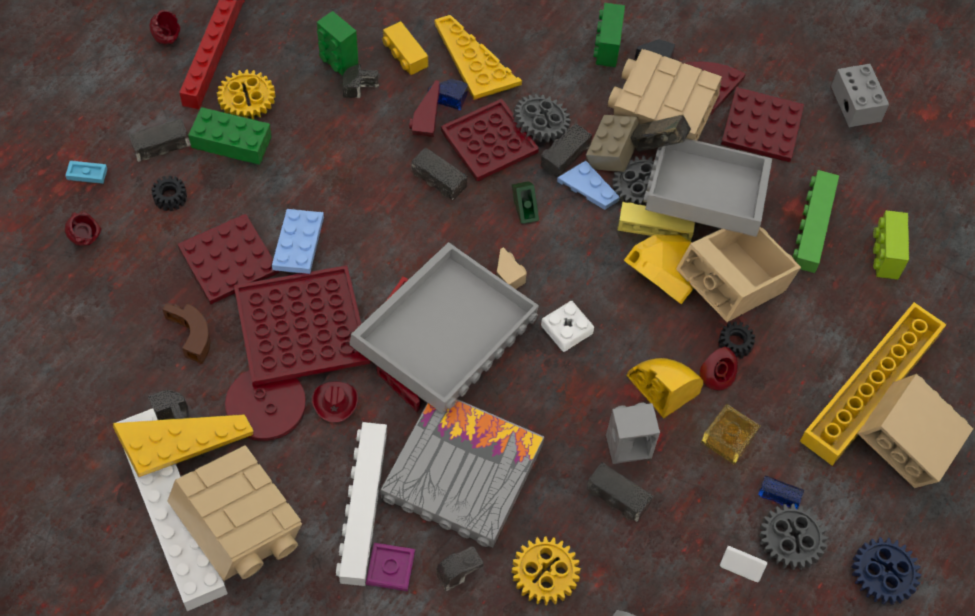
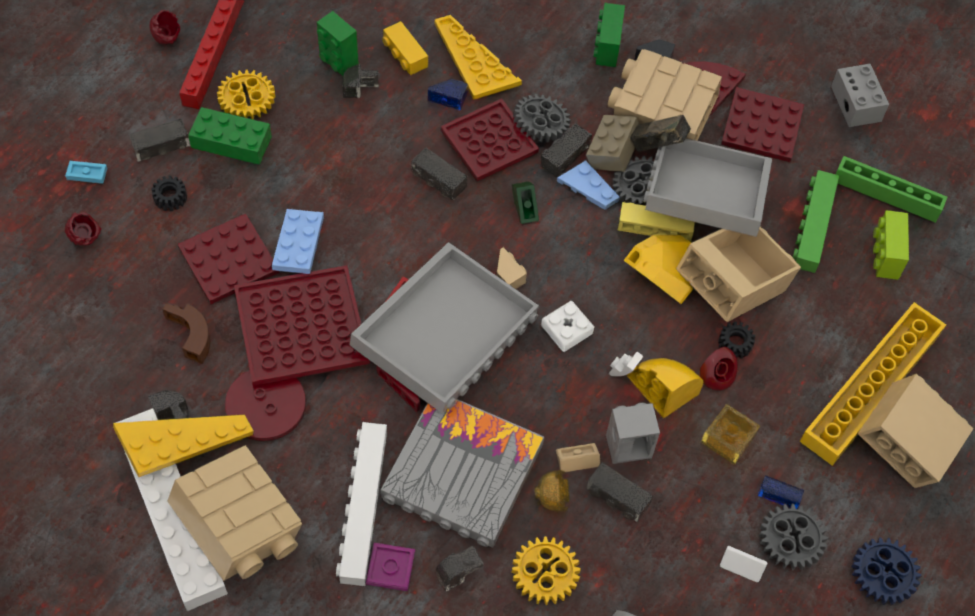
dark red hat [312,381,358,422] -> none
dark red slope [409,80,440,137] -> none
none -> clear yellow cylinder [535,470,570,512]
none -> tan slope [556,443,600,472]
none -> white slope [609,352,643,376]
none -> bright green brick [836,156,947,223]

